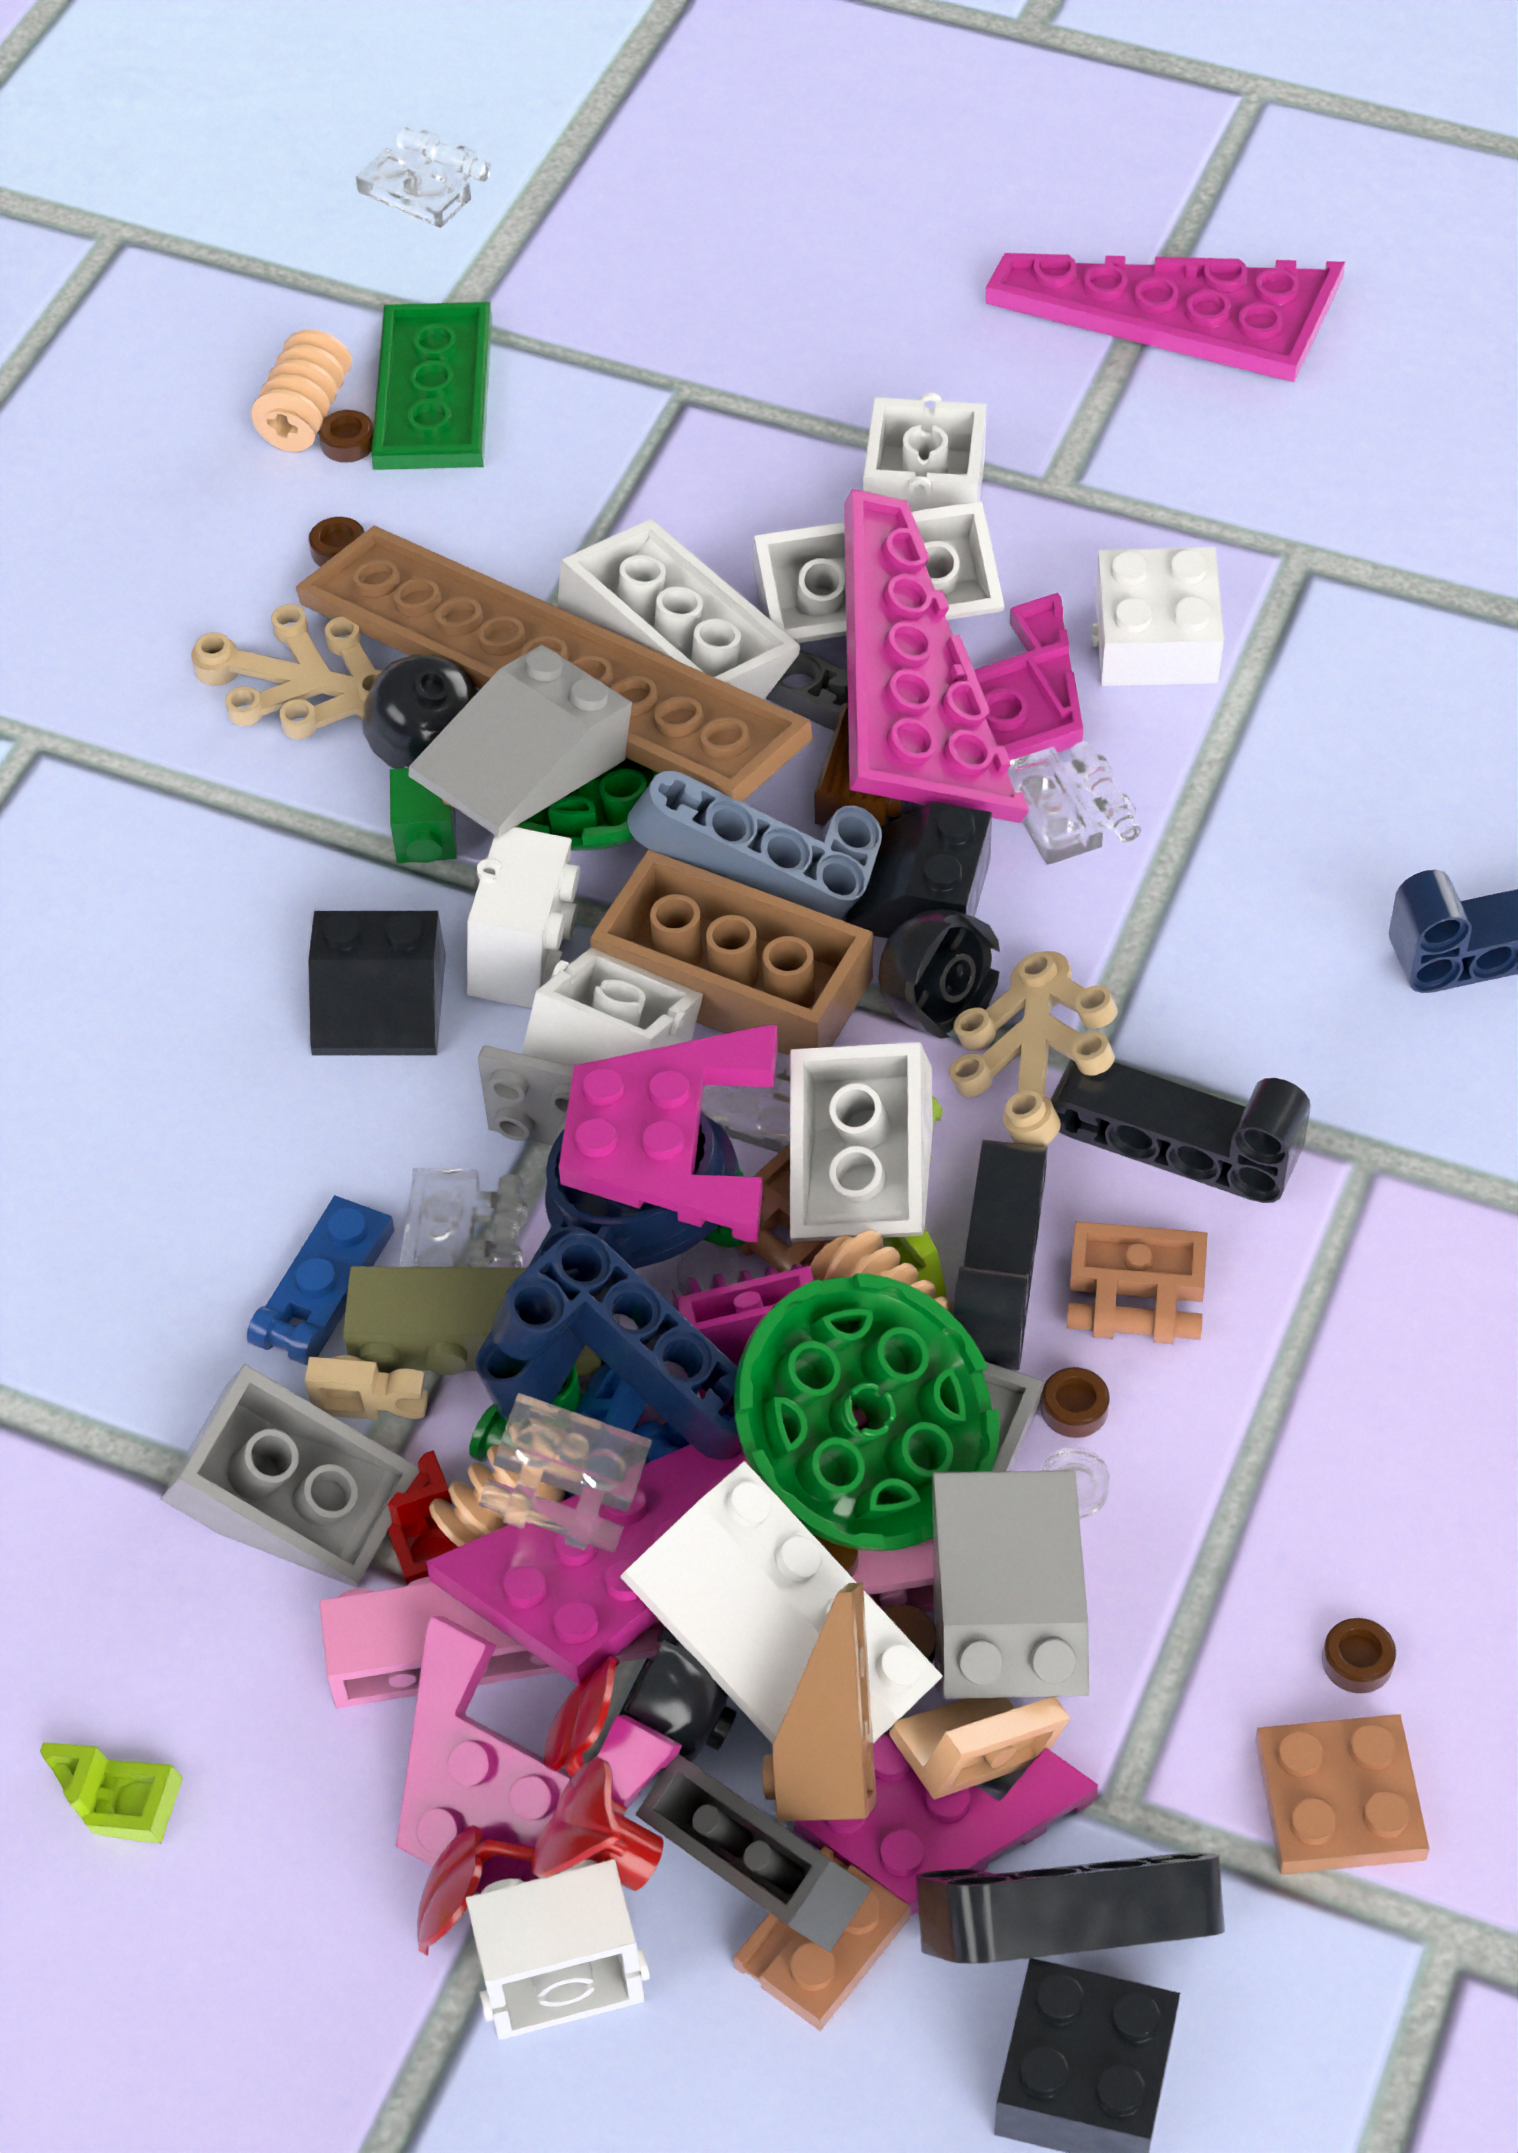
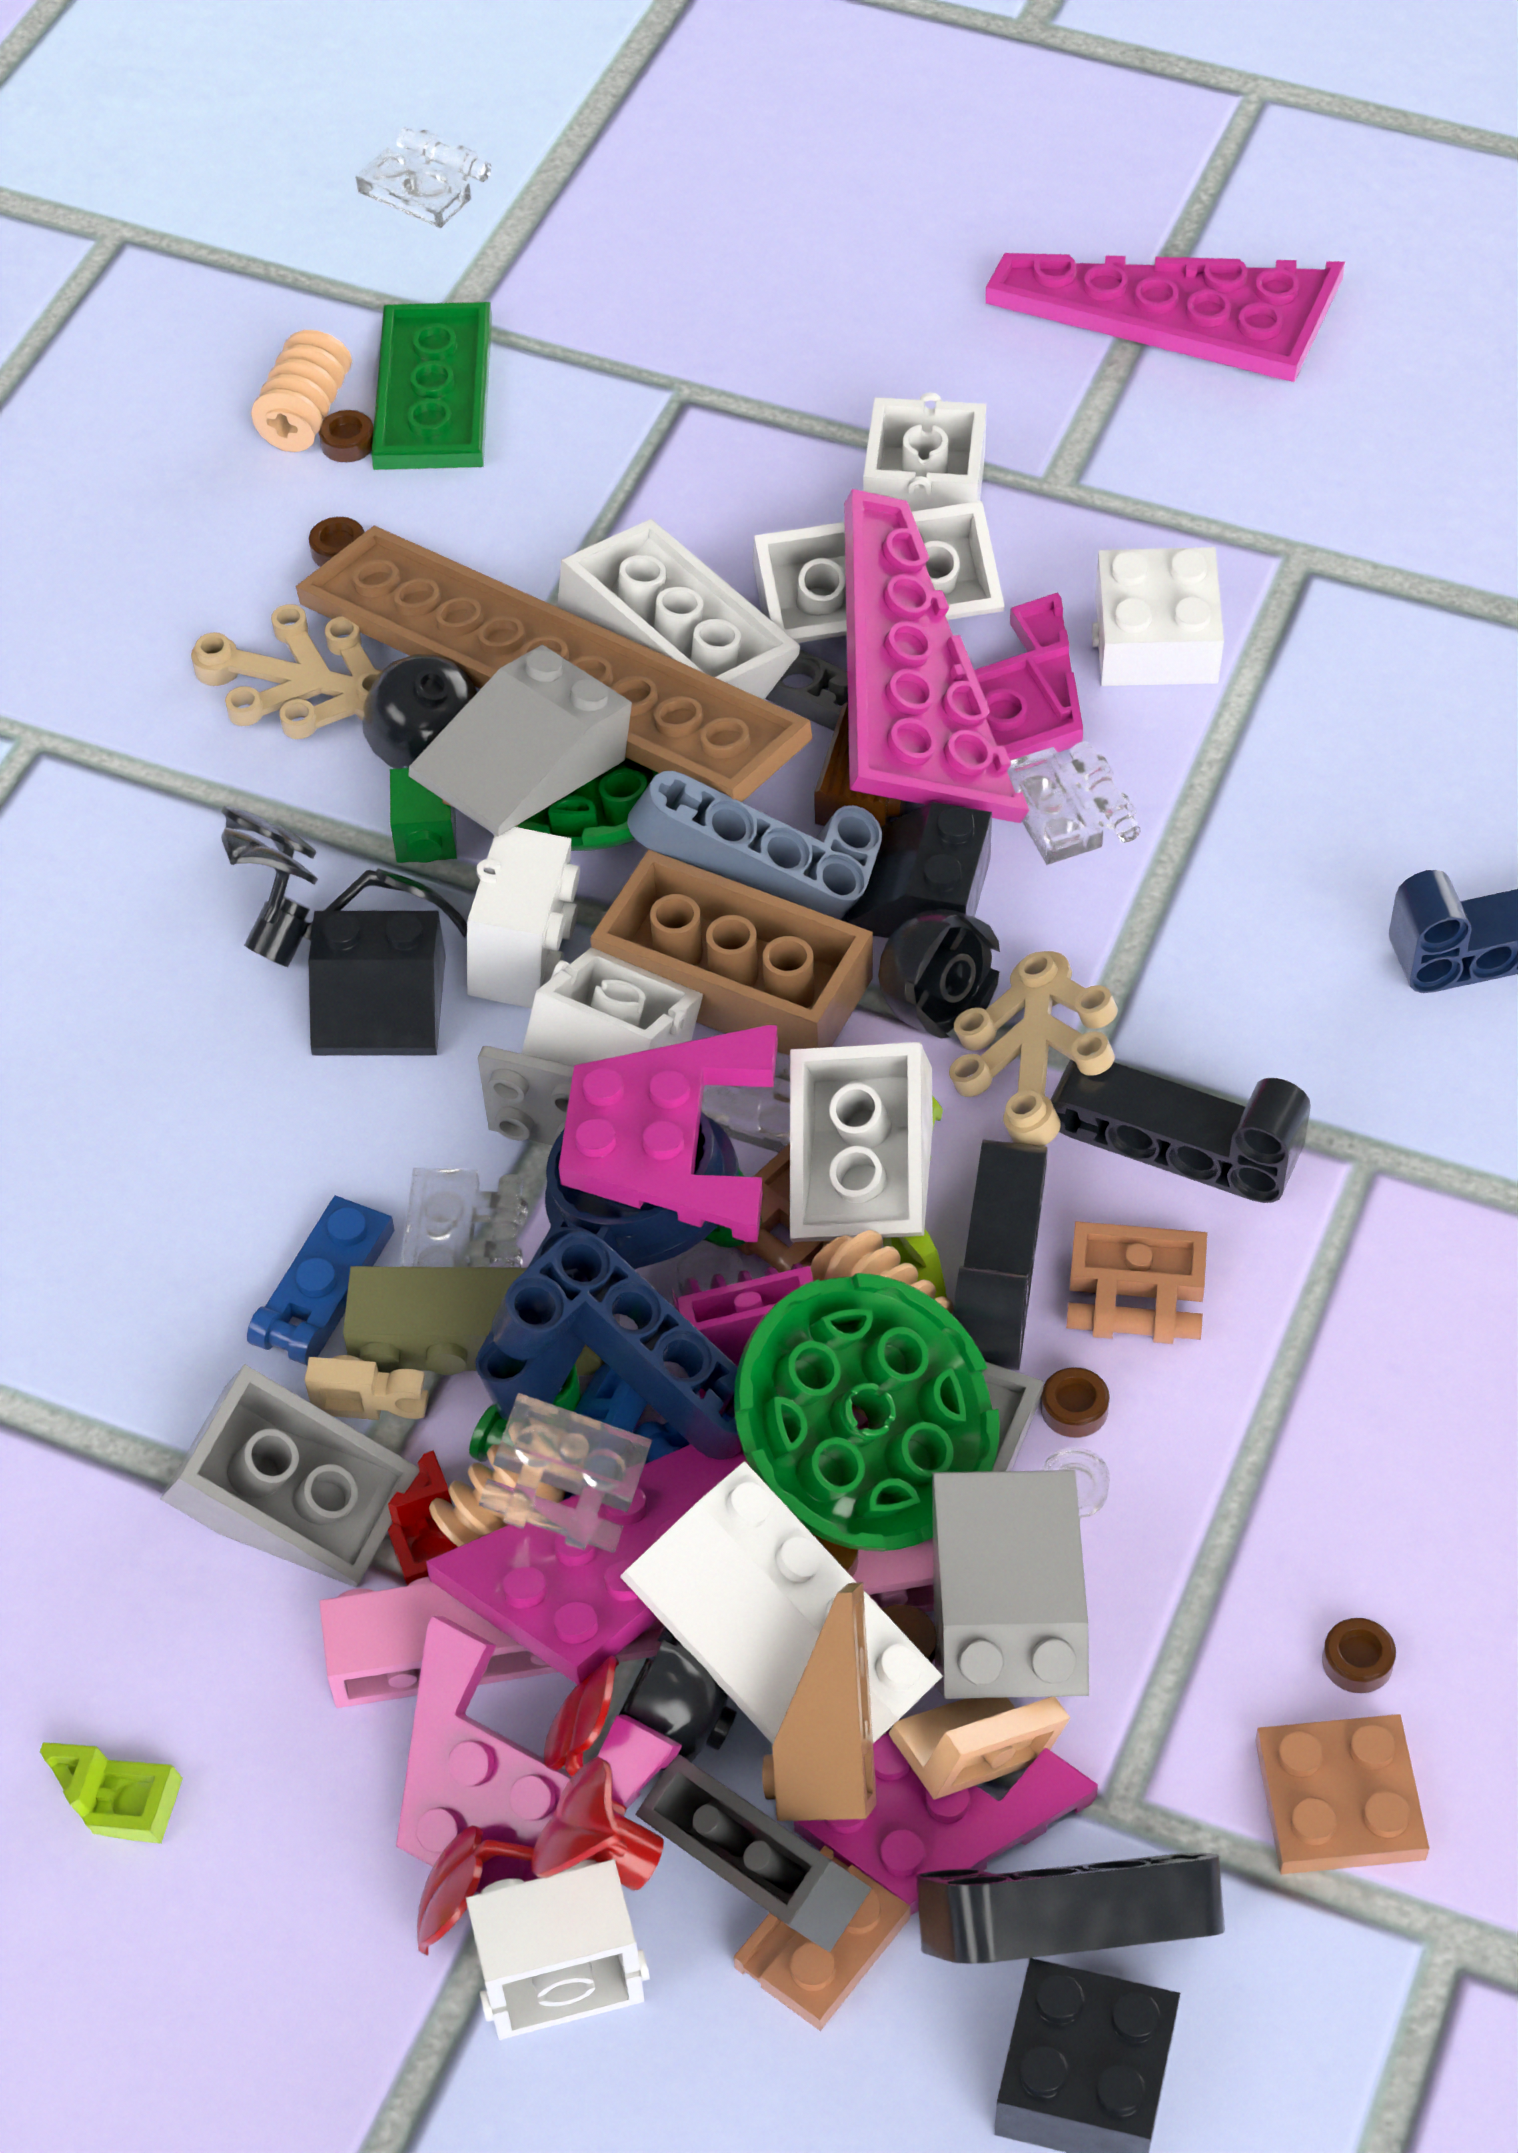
none -> black plant [221,806,467,967]

